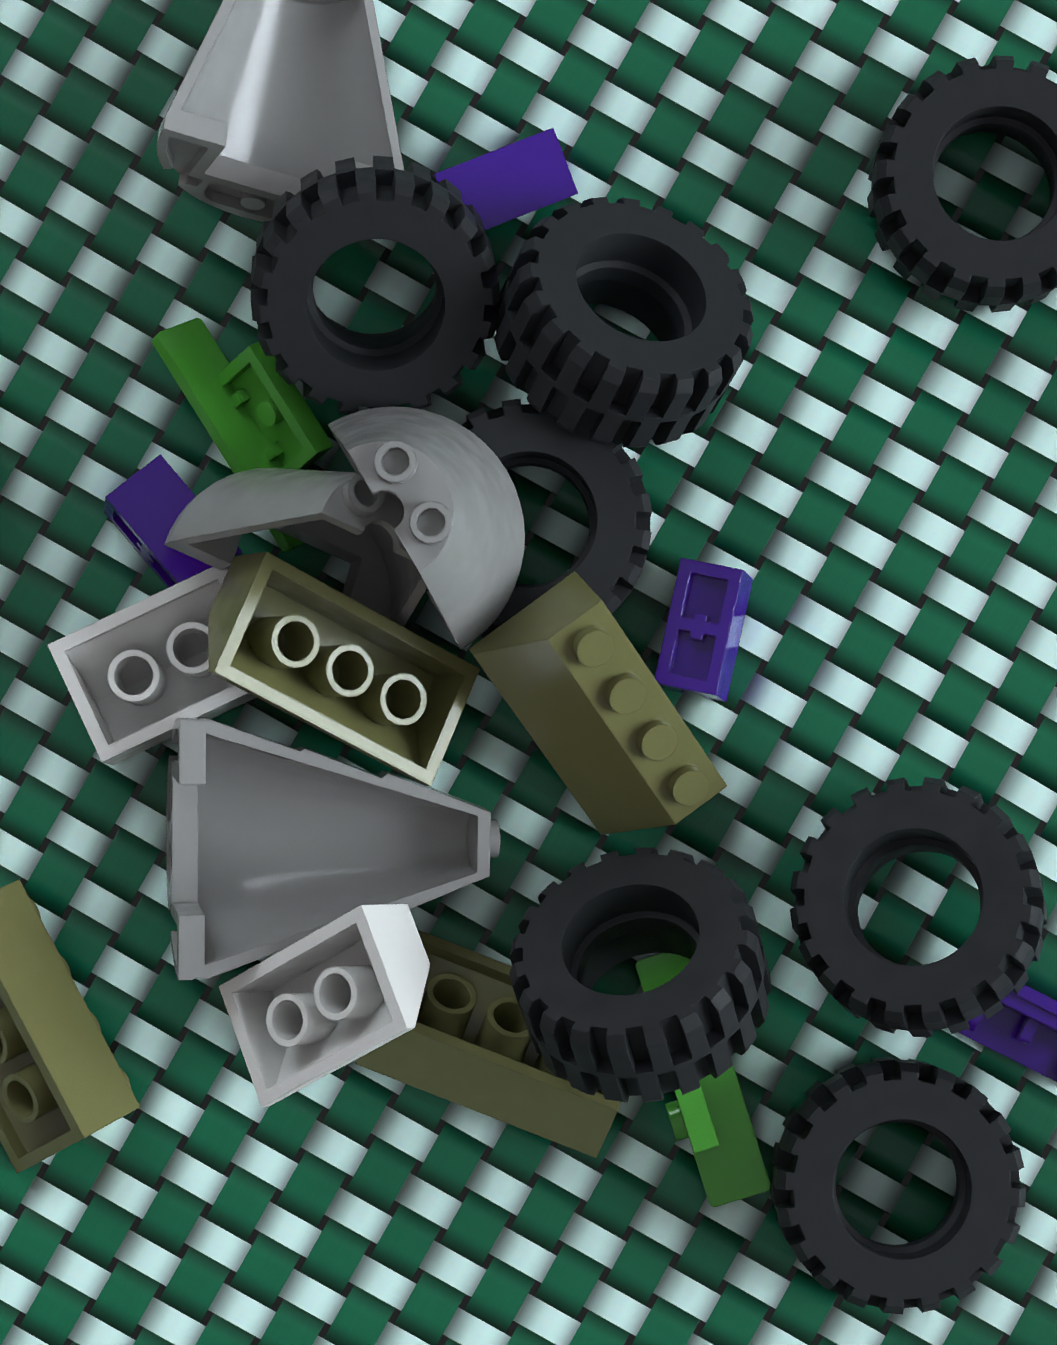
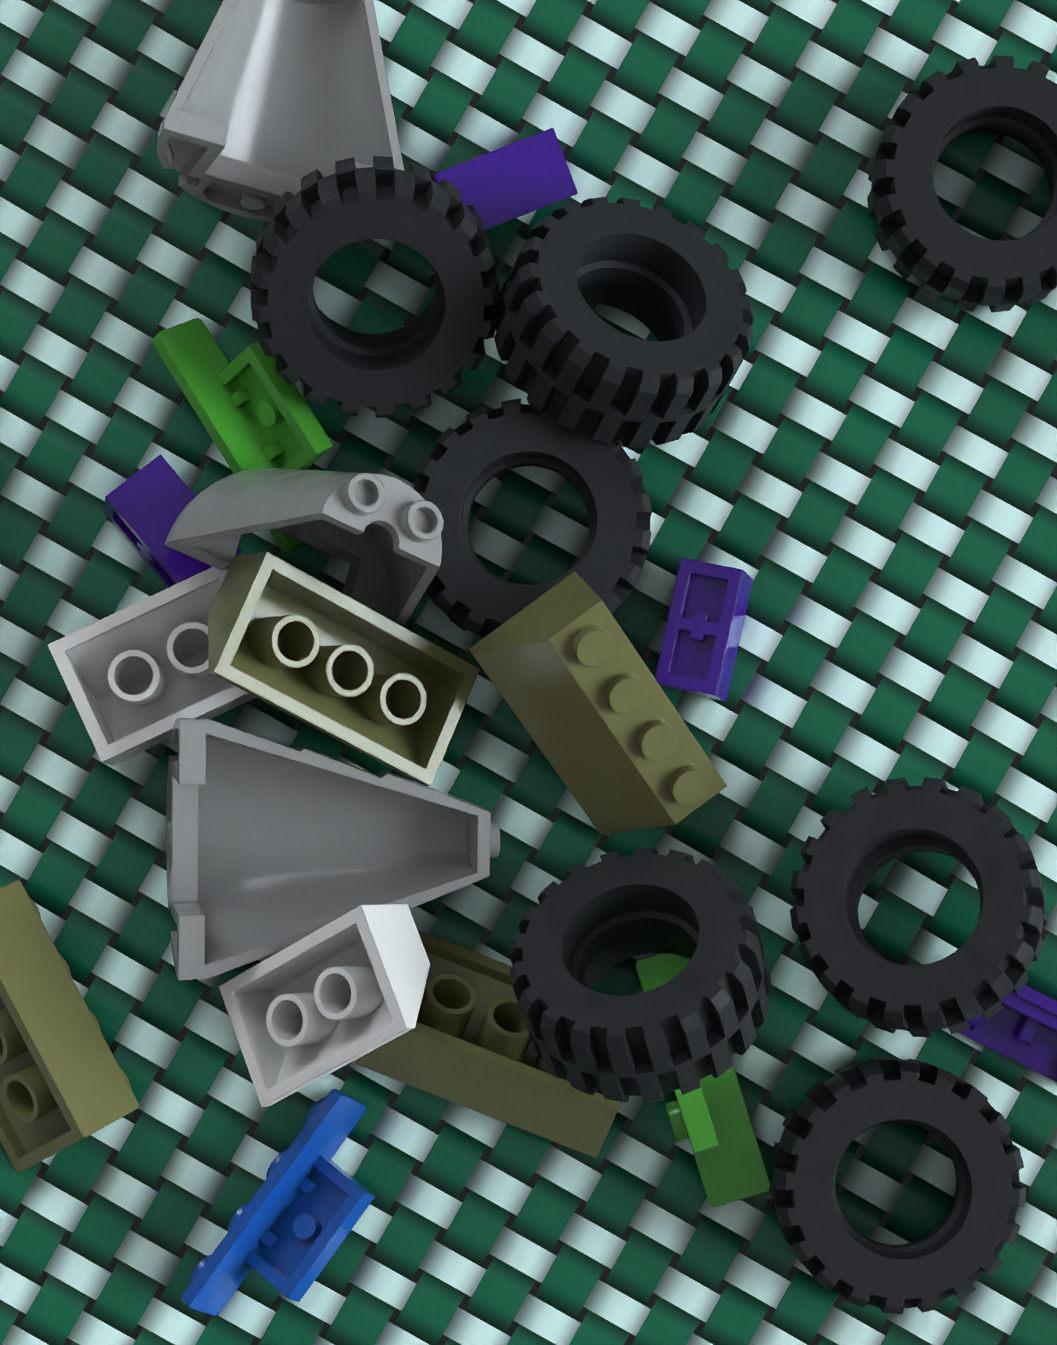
light grey cone [327,406,525,650] -> none
none -> blue bracket [181,1089,375,1316]

